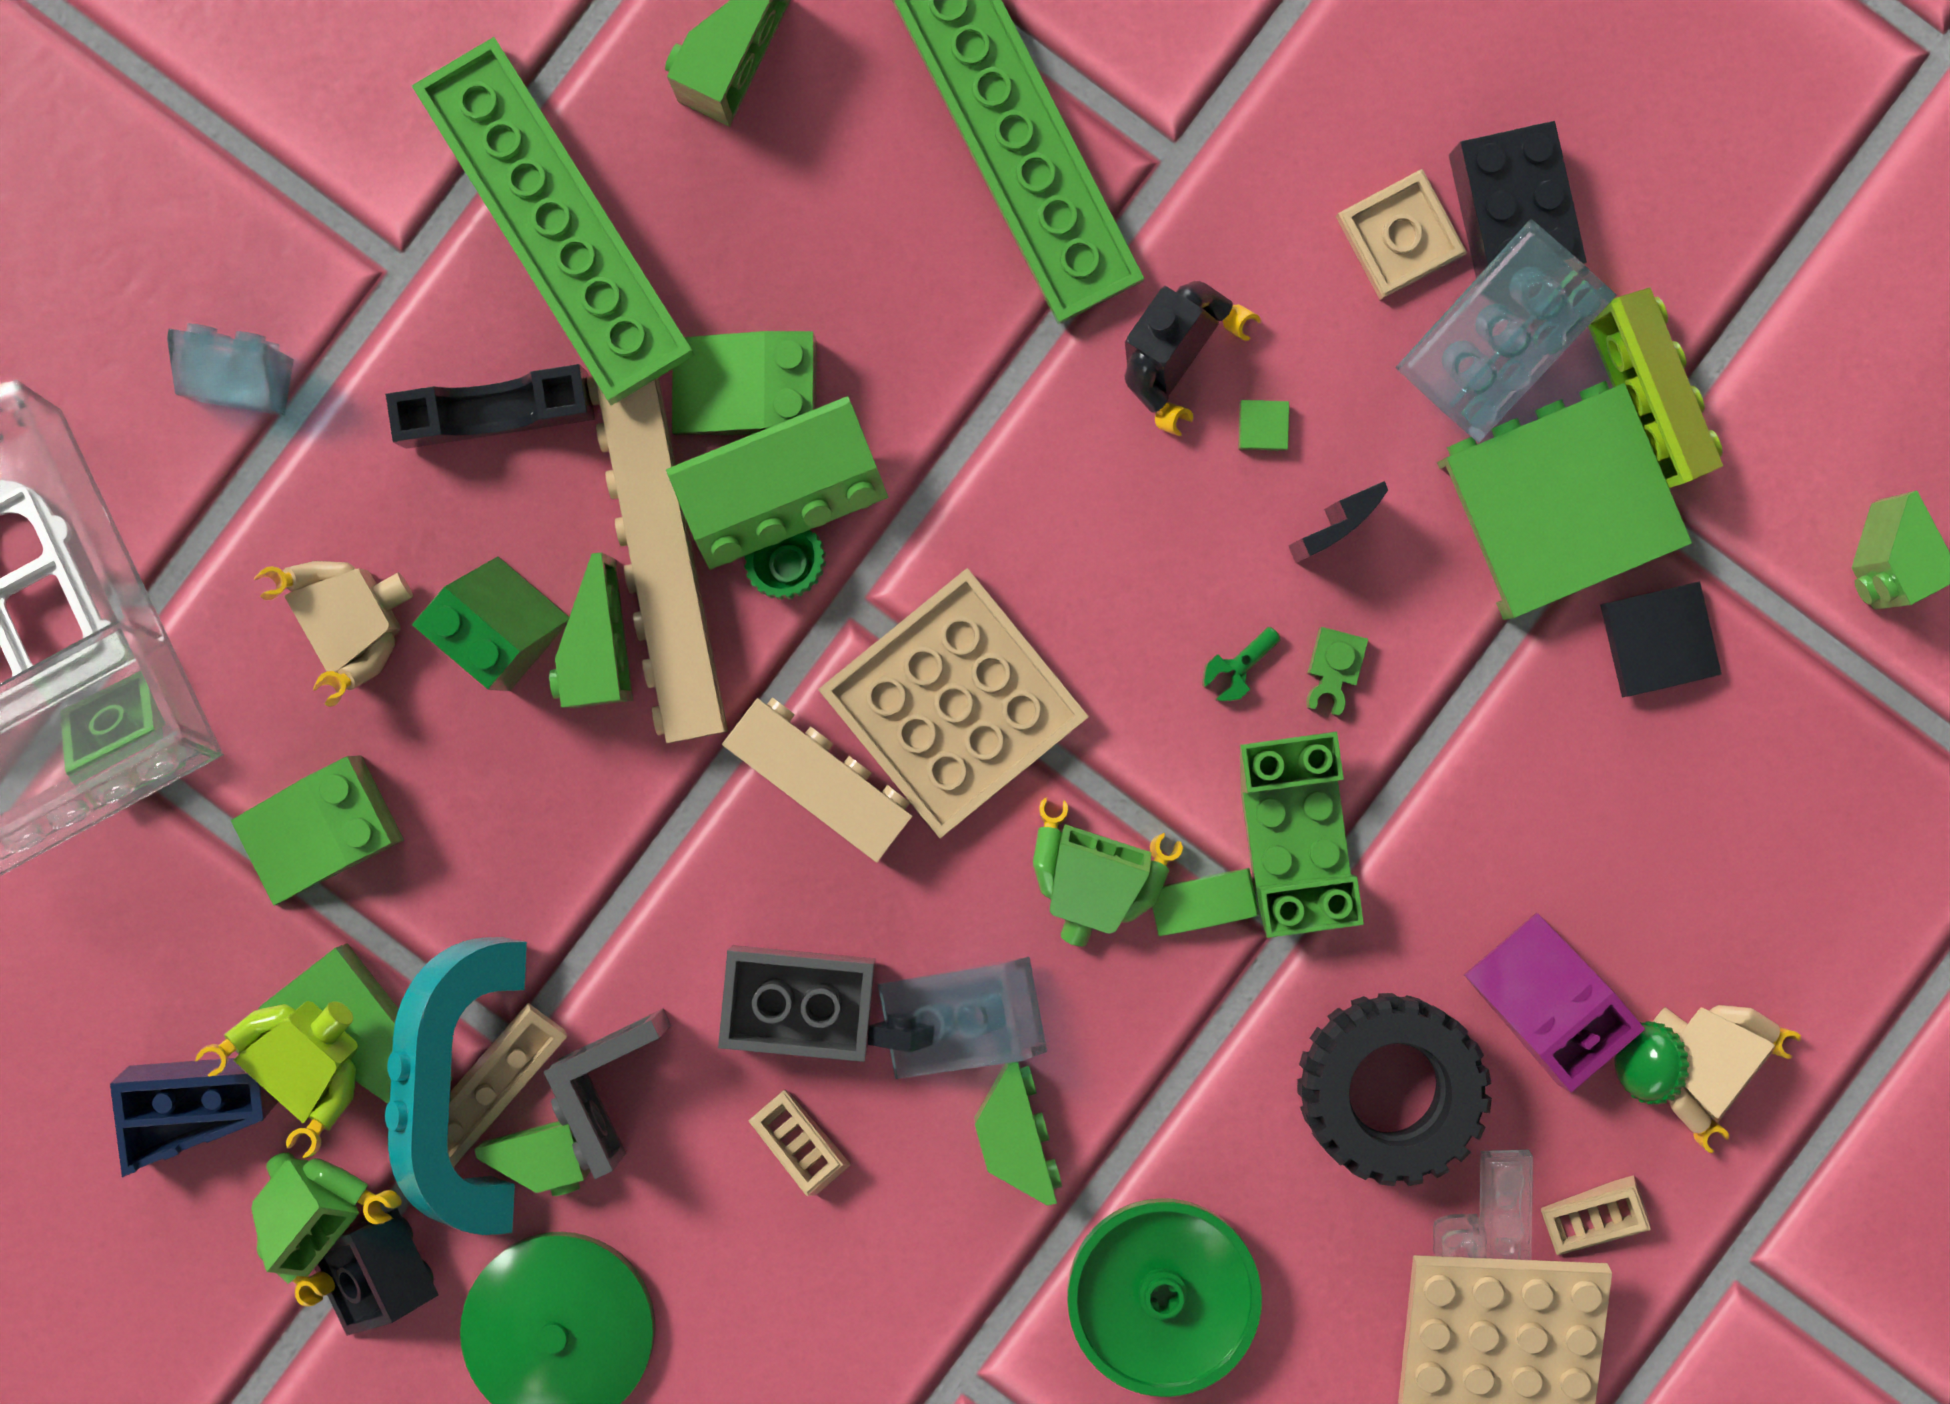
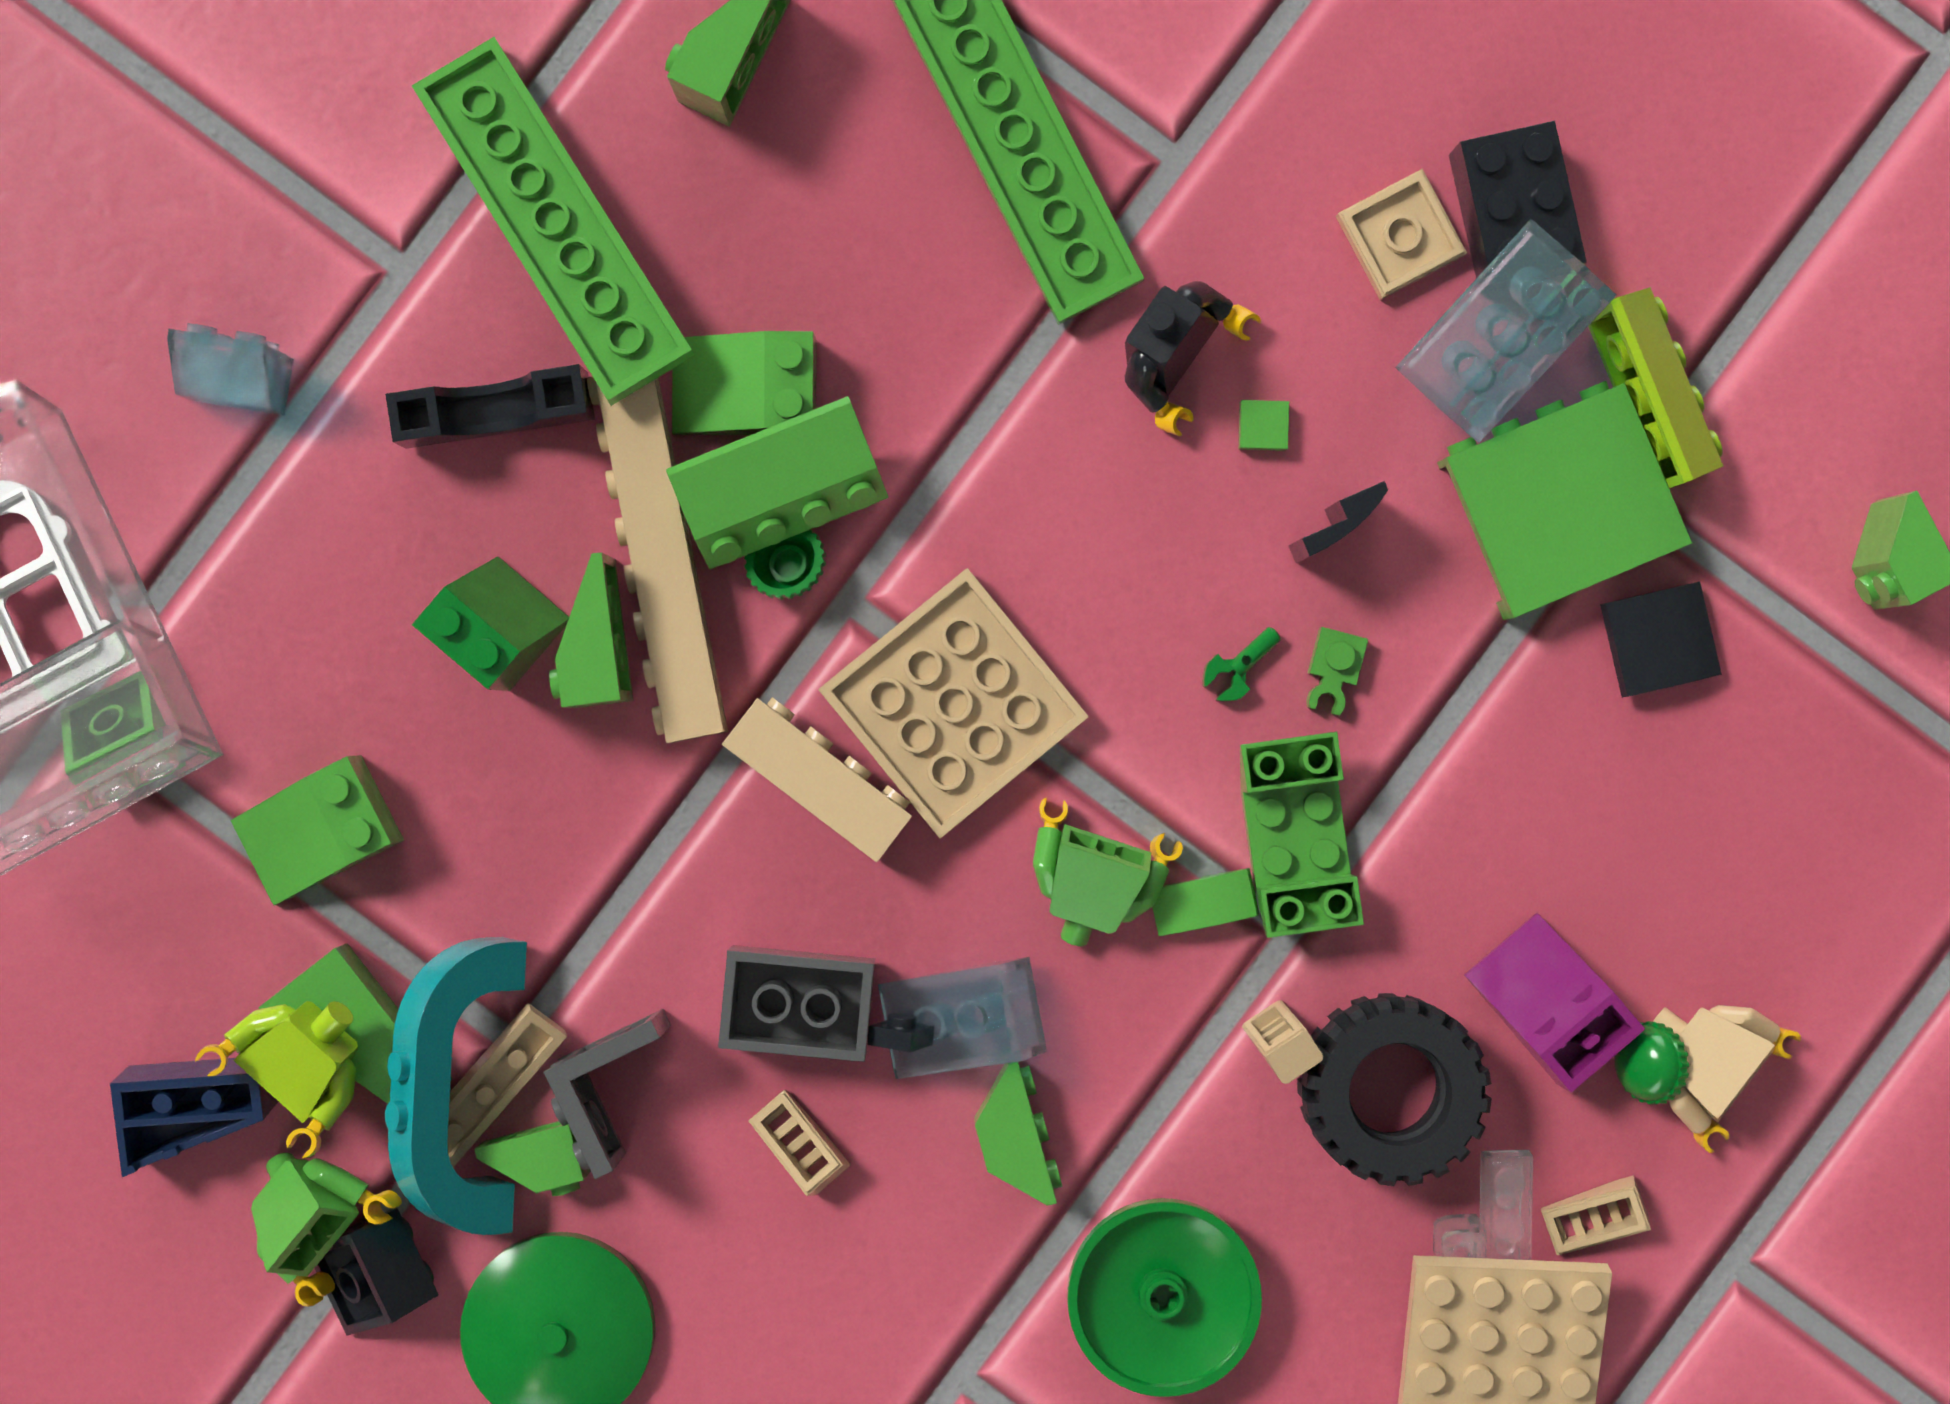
tan torso [254,561,413,707] -> none
none -> tan slope [1242,1000,1323,1084]

